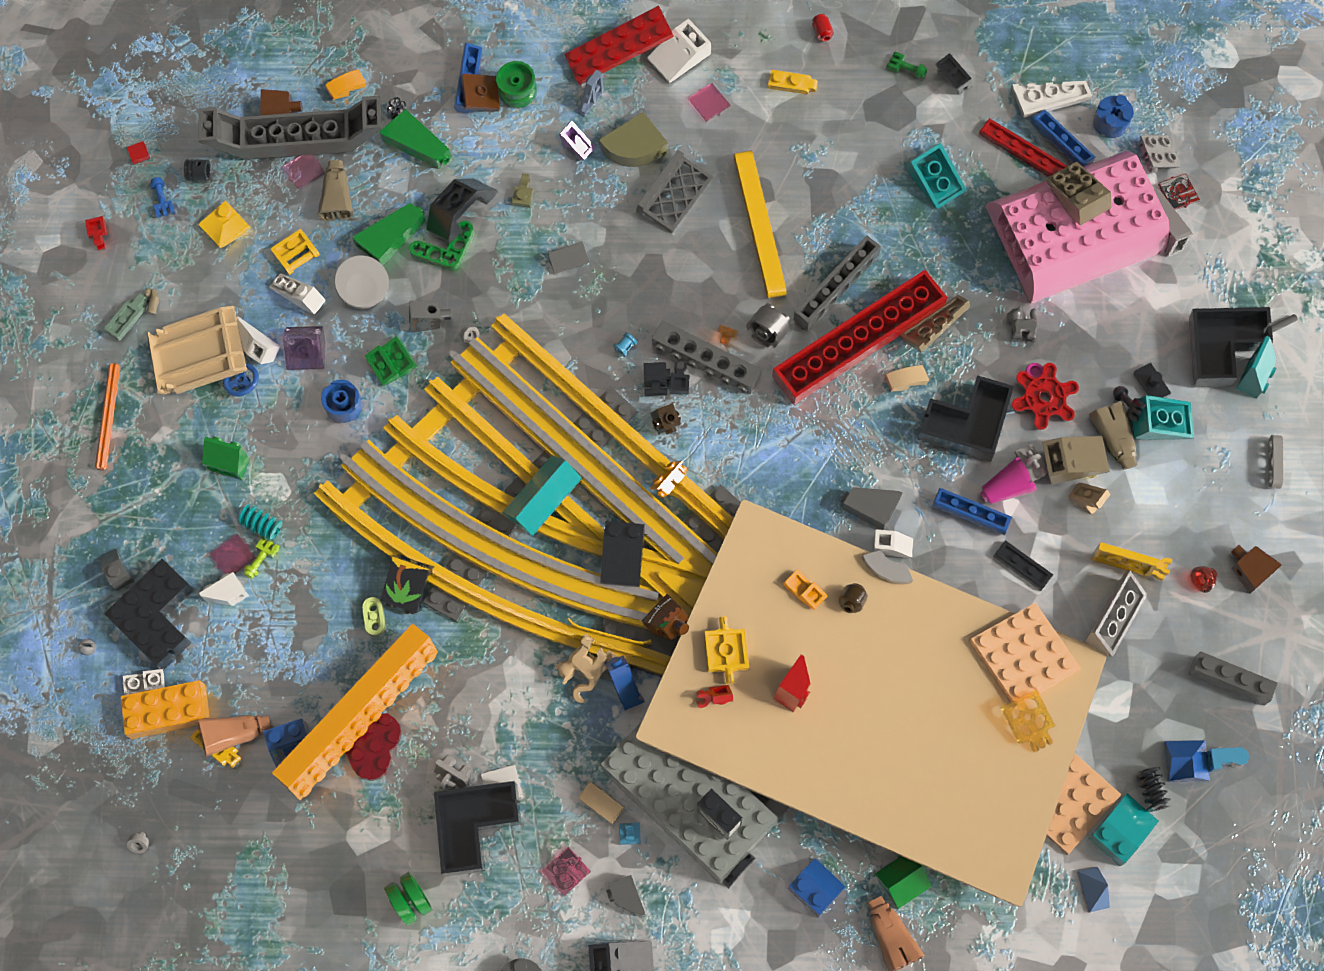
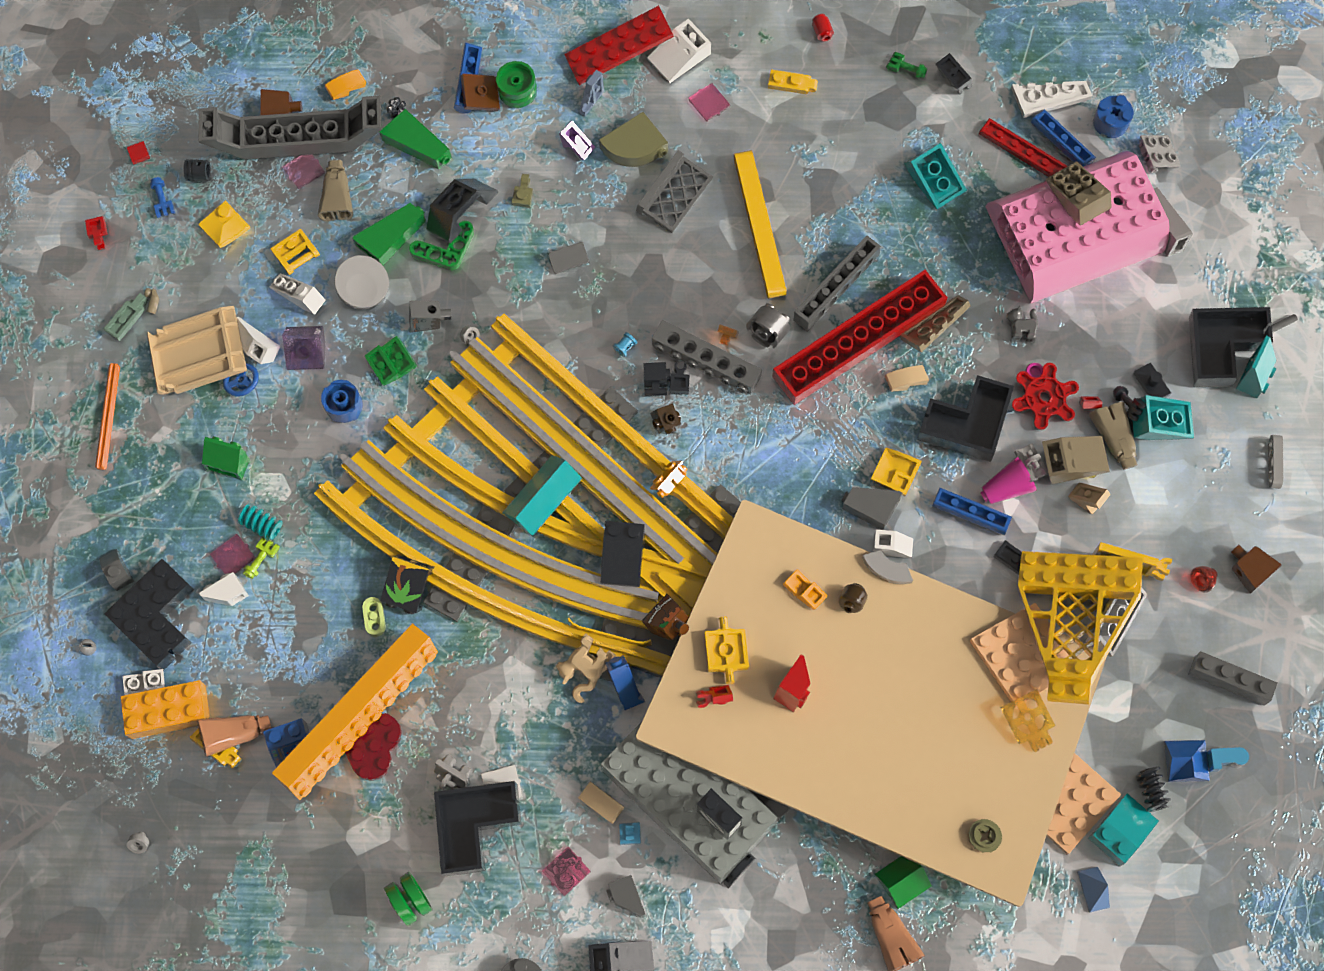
blue slope [788,858,846,917] -> none
piece [1158,173,1200,210] -> none
none -> yellow plate [870,447,922,496]
none -> olive gear [968,819,1002,853]
none -> yellow wing [1018,551,1143,705]
none -> red tile [1079,396,1103,409]

